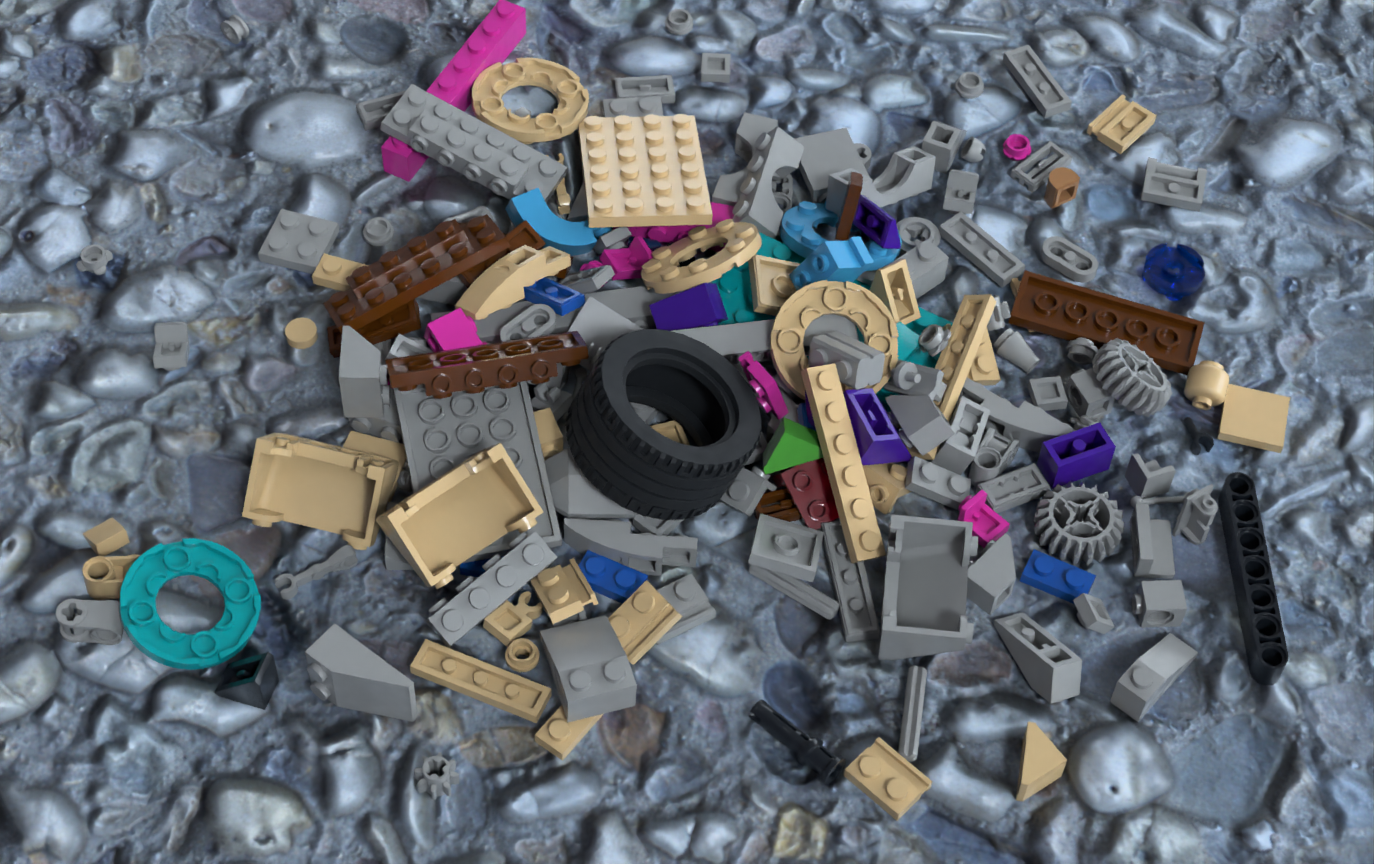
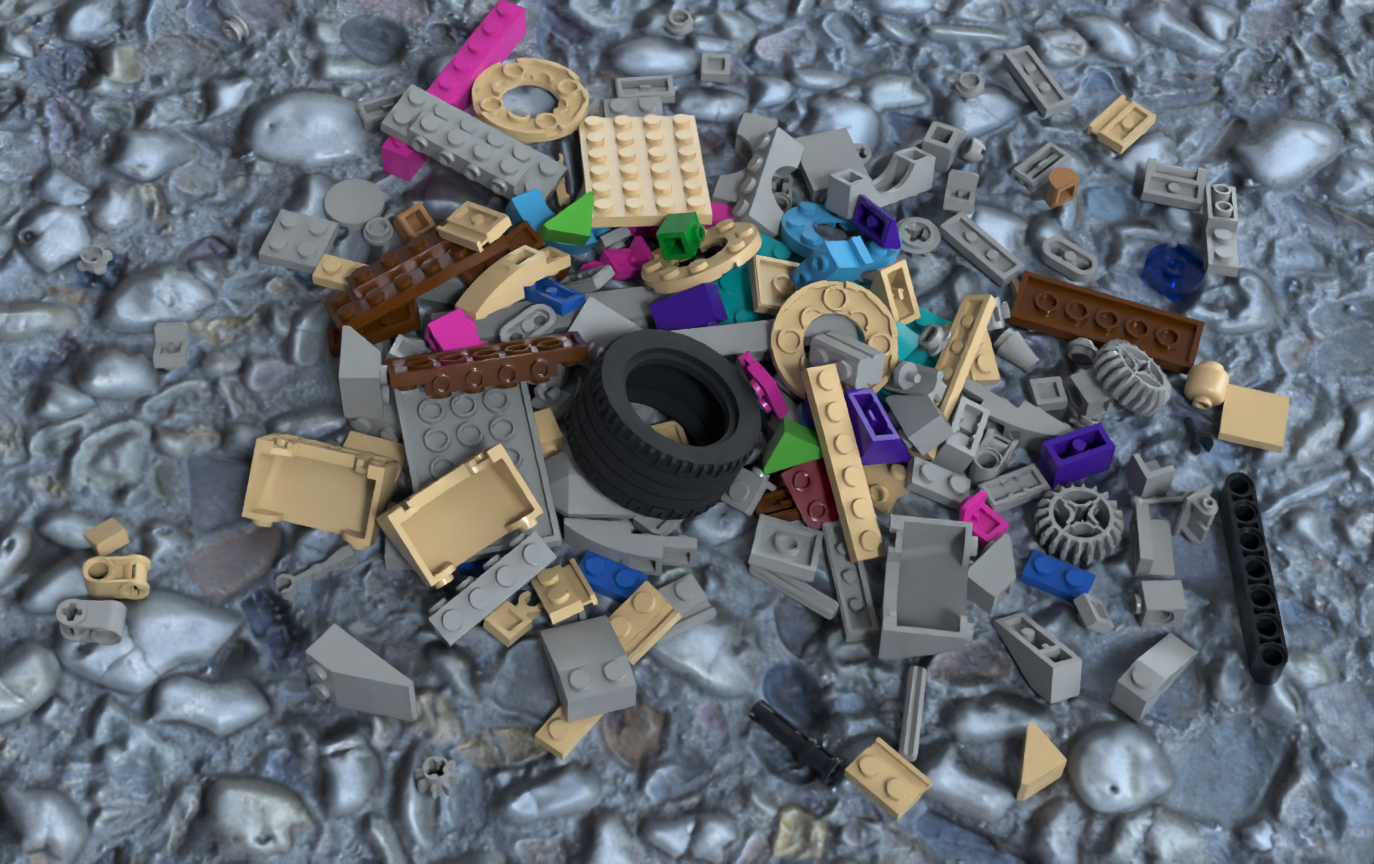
teal plate [119,538,261,670] -> none
black slope [214,652,279,710] -> none
tan tile [285,318,318,349] -> none
tan plate [410,639,552,723] -> none
tan plate [505,638,540,672] -> none
reddish brown tile [835,171,863,241] -> none
light grey brick [890,239,949,299] -> none
dark pink plate [1003,134,1032,161] -> none
none -> light grey tile [324,179,385,231]
none -> medium nougat brick [393,202,437,243]
none -> tan plate [436,201,512,253]
none -> bright green slope [538,191,594,247]
none -> green brick [656,212,705,260]
none -> light grey slope [1202,184,1239,277]

